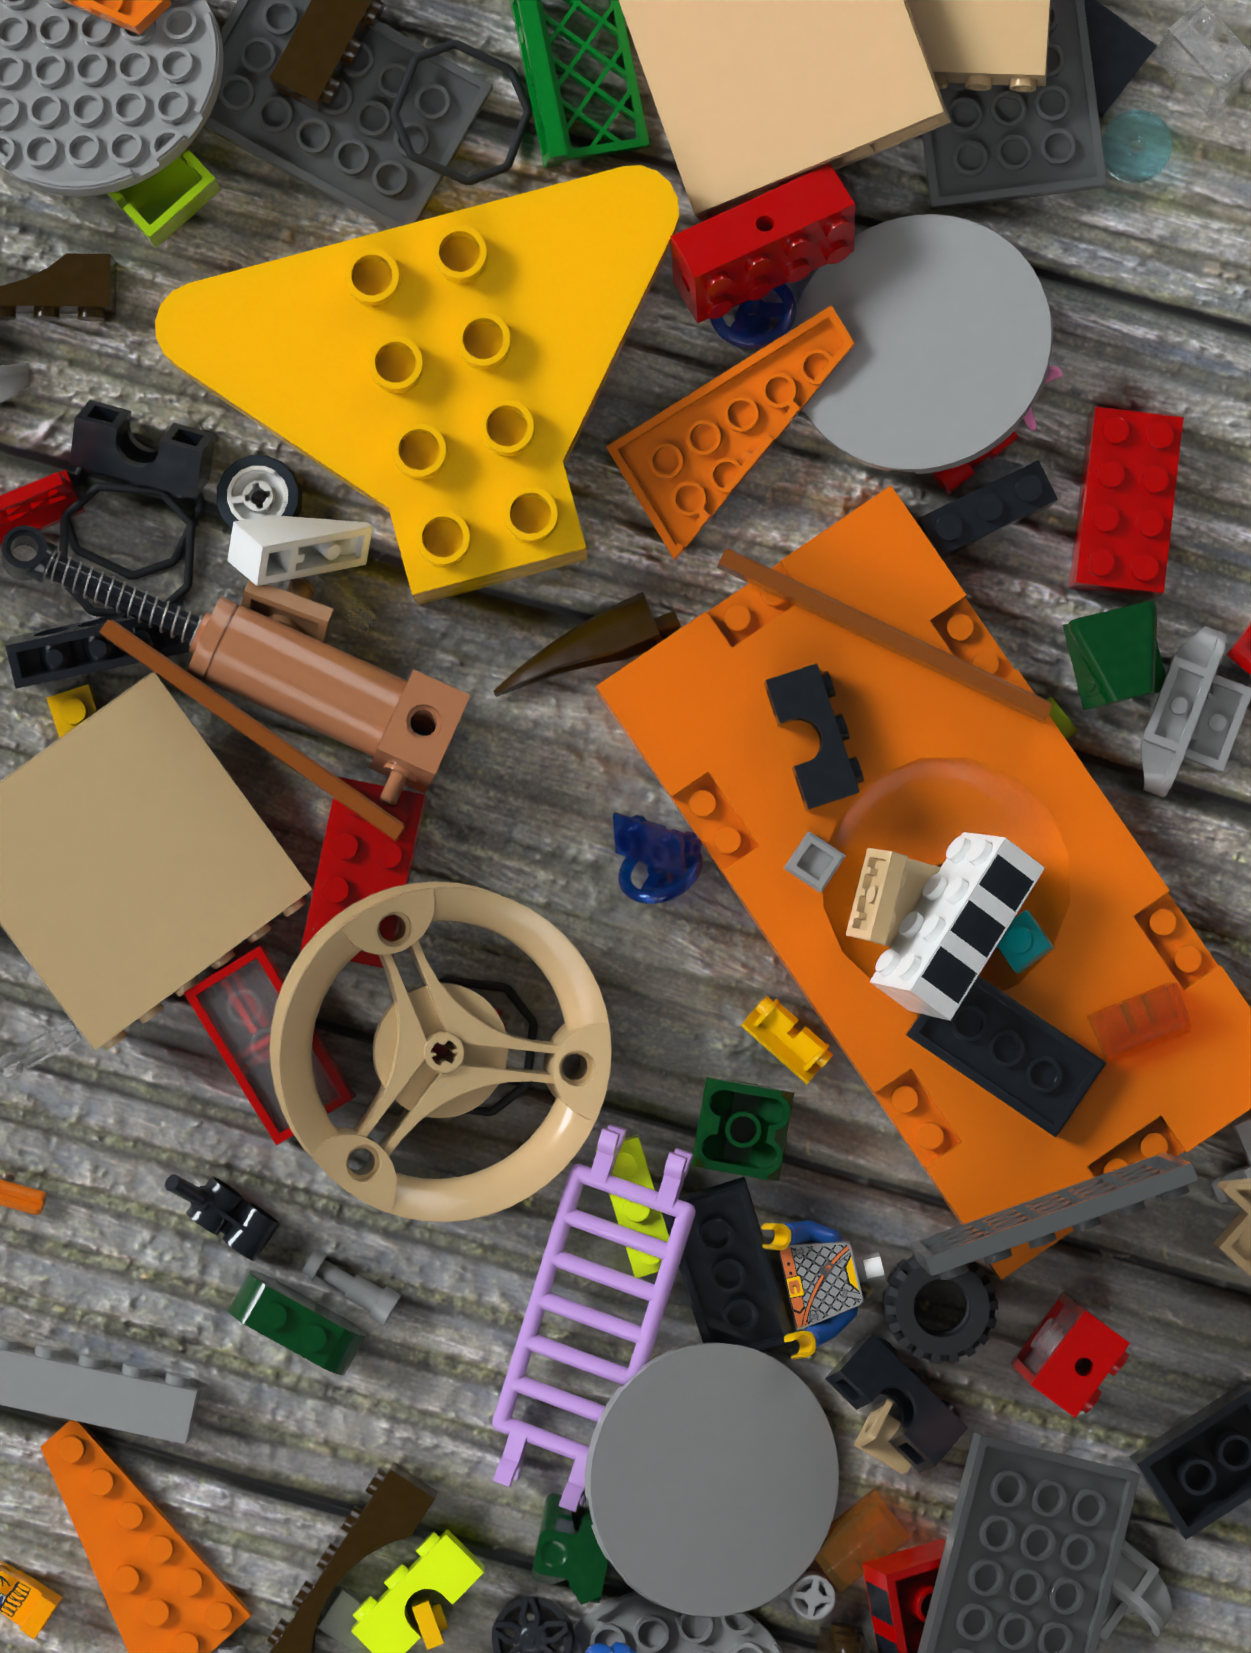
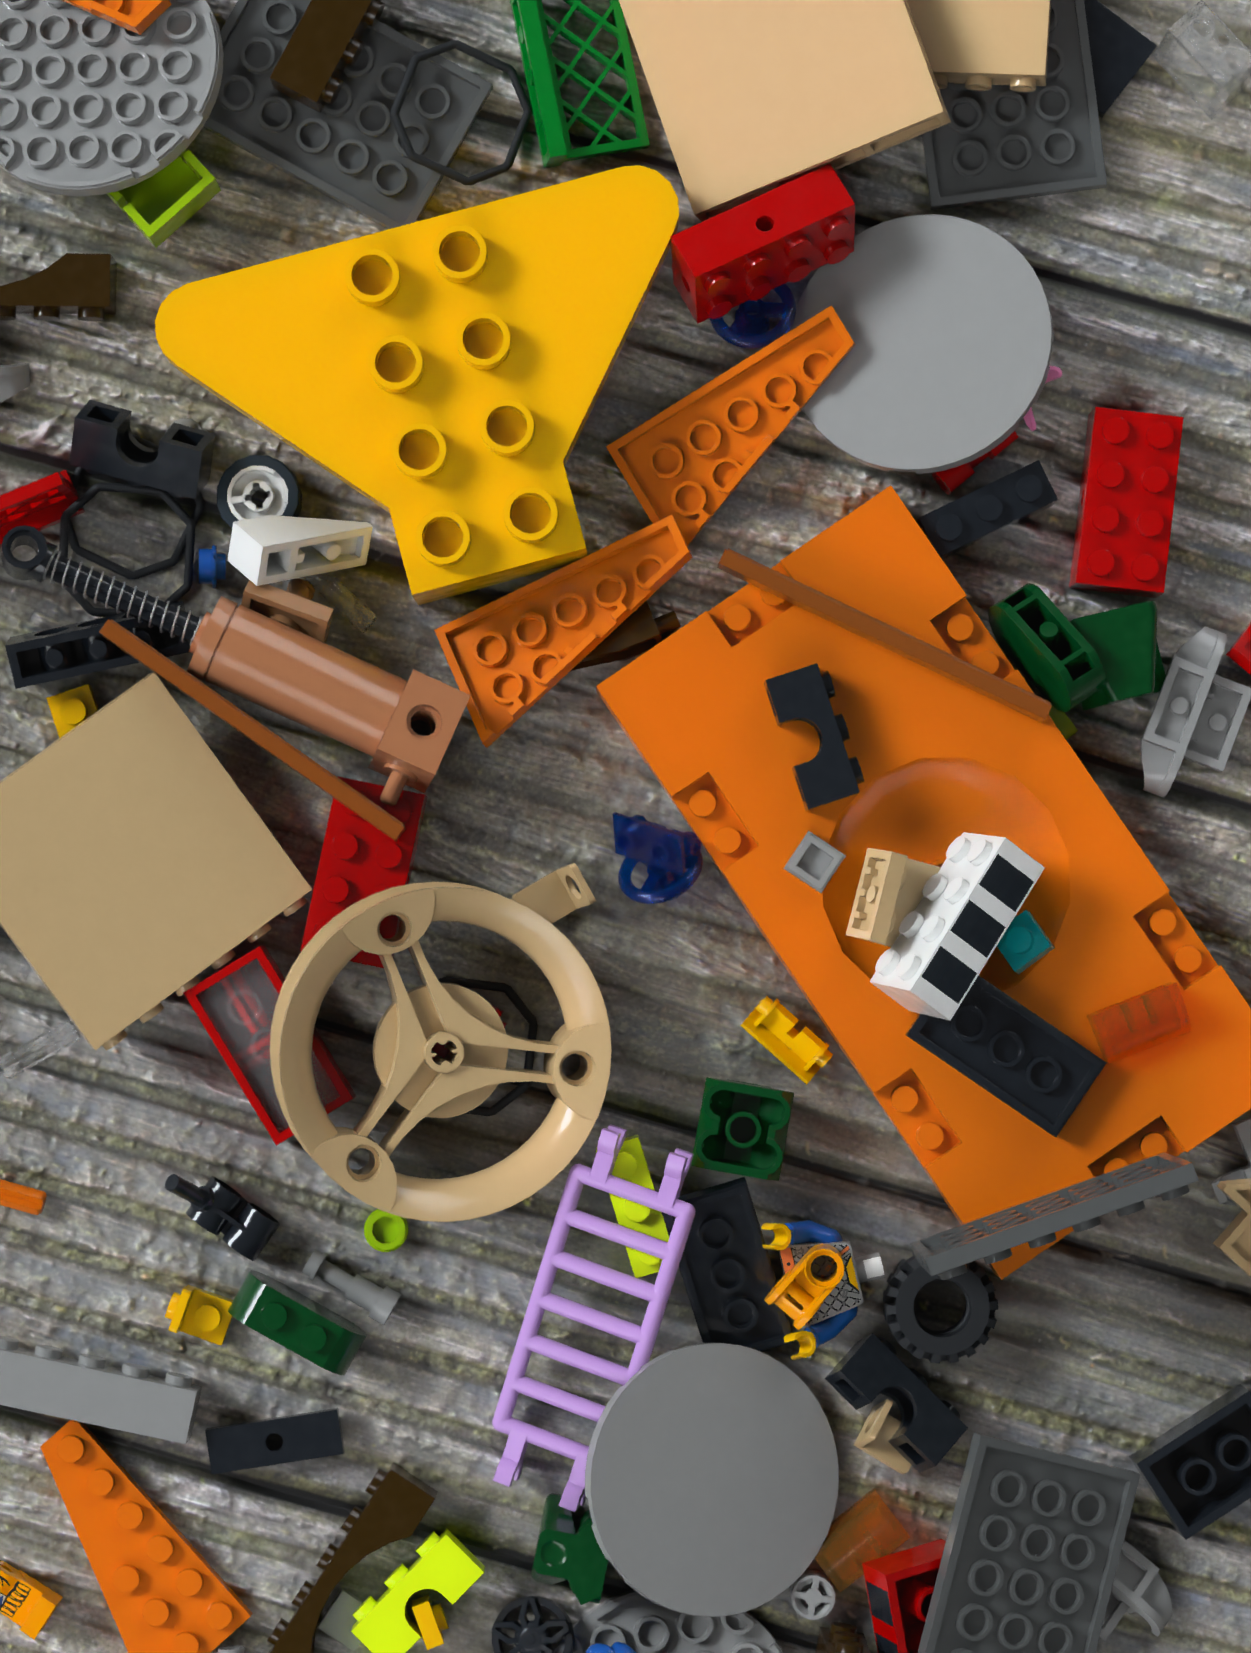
red brick [1010,1292,1130,1418] -> none
clear light blue piece [1101,110,1172,183] -> none
none -> yellow bracket [165,1284,233,1346]
none -> blue plate [199,545,226,588]
none -> black tile [205,1408,345,1474]
none -> lime tile [364,1209,409,1252]
none -> orange wing [434,515,693,748]
none -> tan bracket [512,863,596,923]
none -> light orange piece [764,1243,844,1330]
none -> dark green brick [988,583,1106,712]

